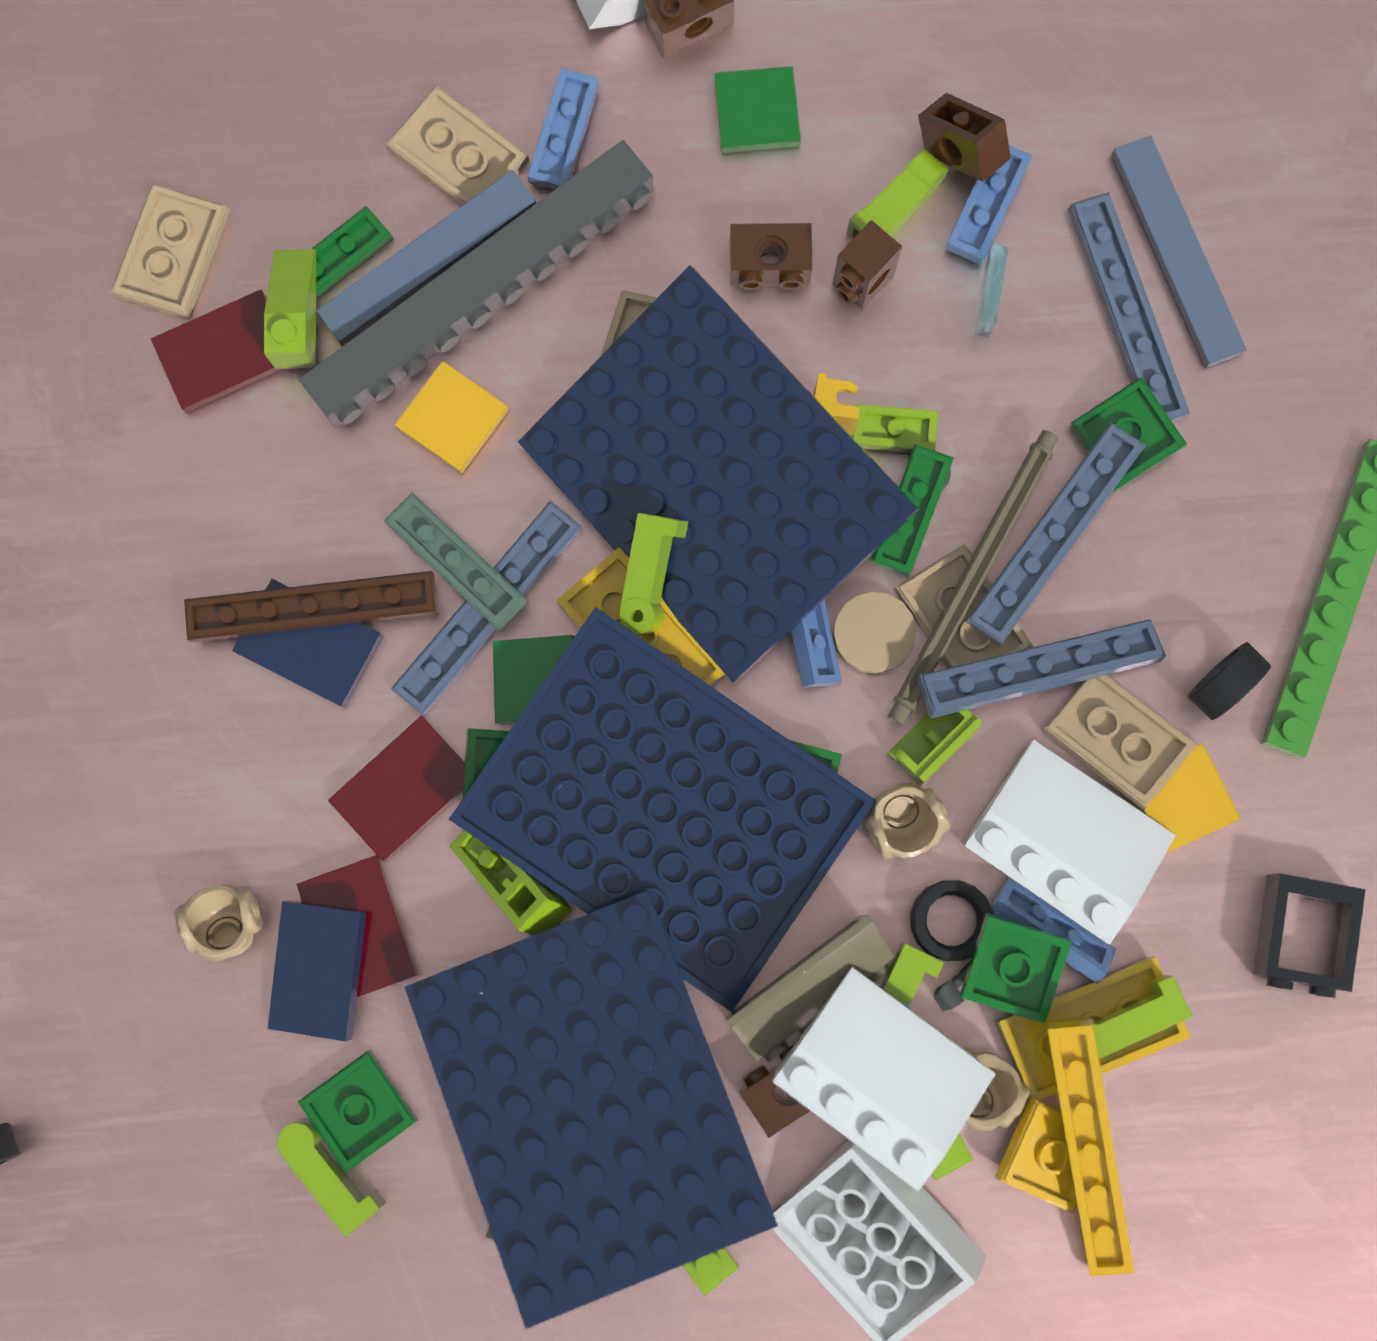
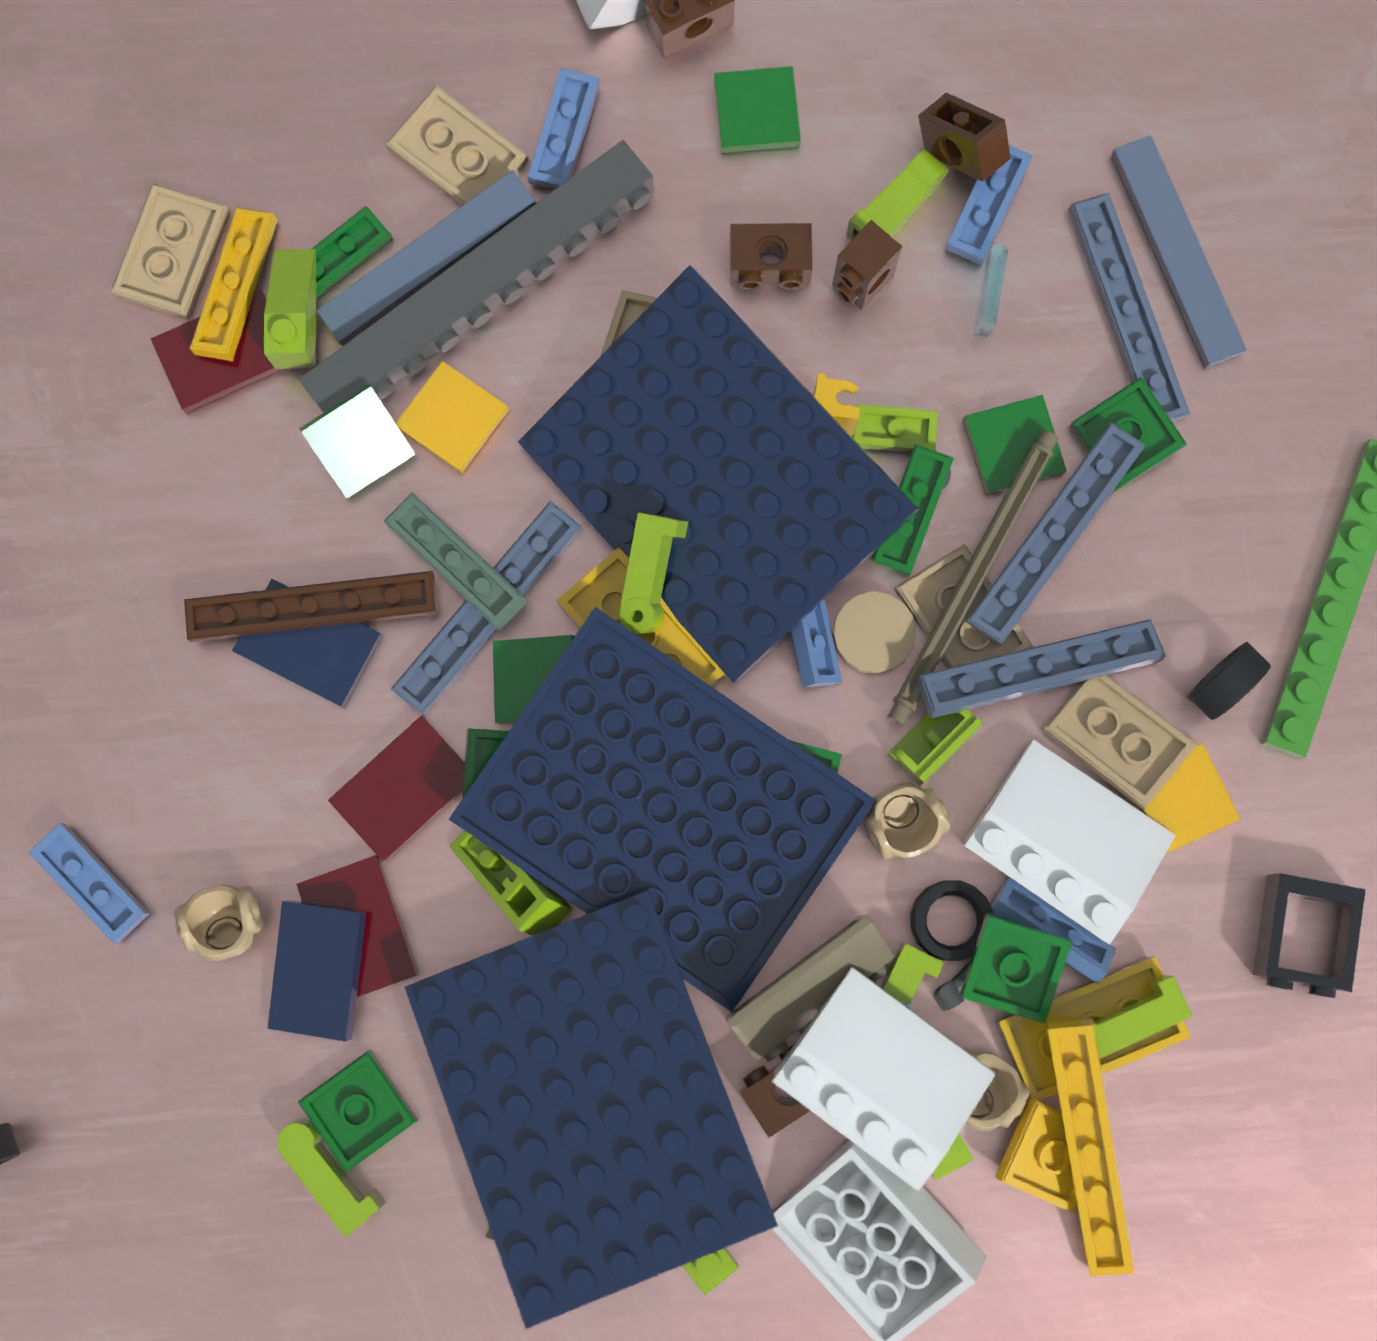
none -> medium blue plate [28,823,150,943]
none -> yellow tile [190,207,278,361]
none -> tile [299,384,415,498]
none -> green tile [963,394,1067,496]

